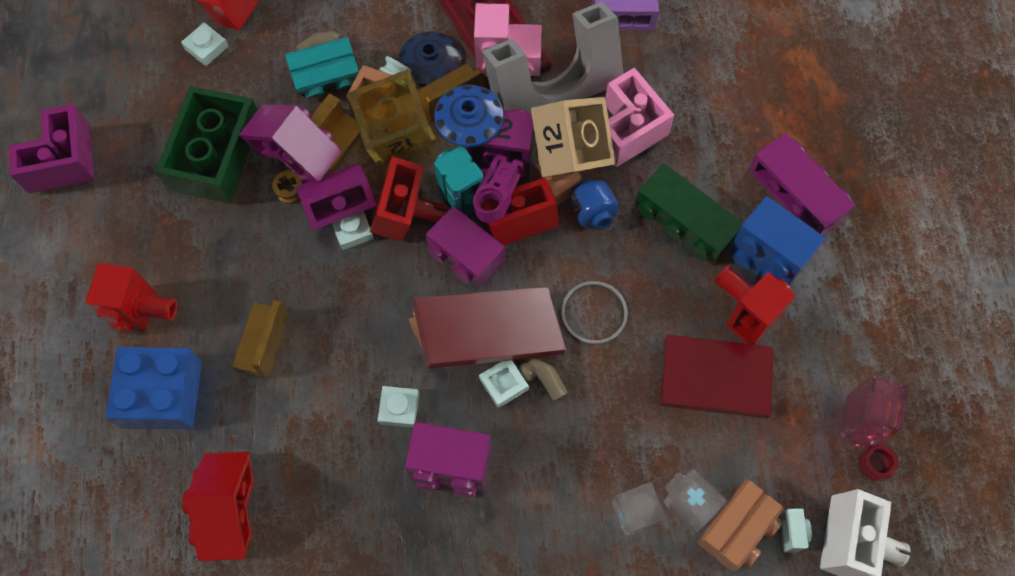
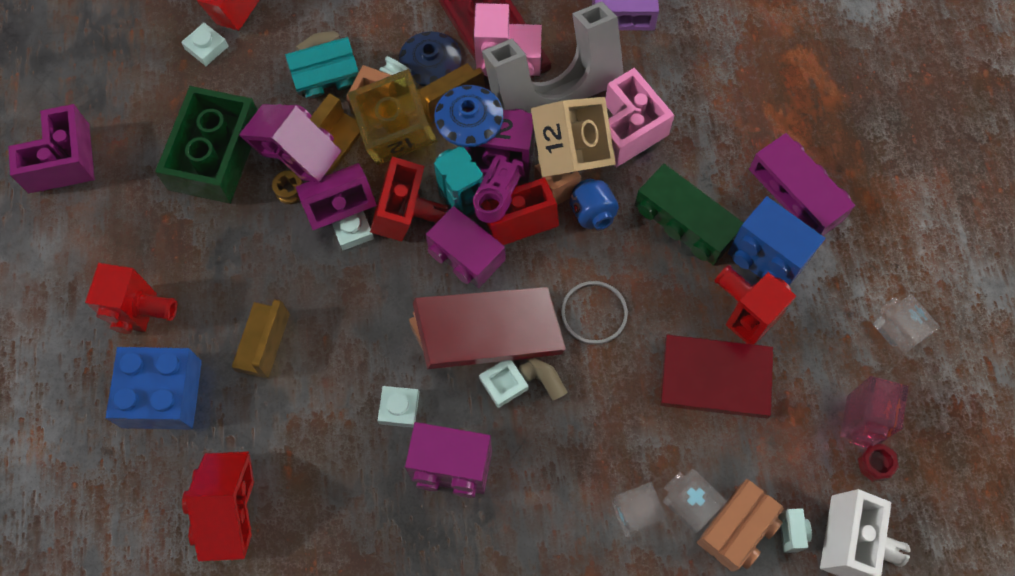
none -> clear brick [873,294,940,357]

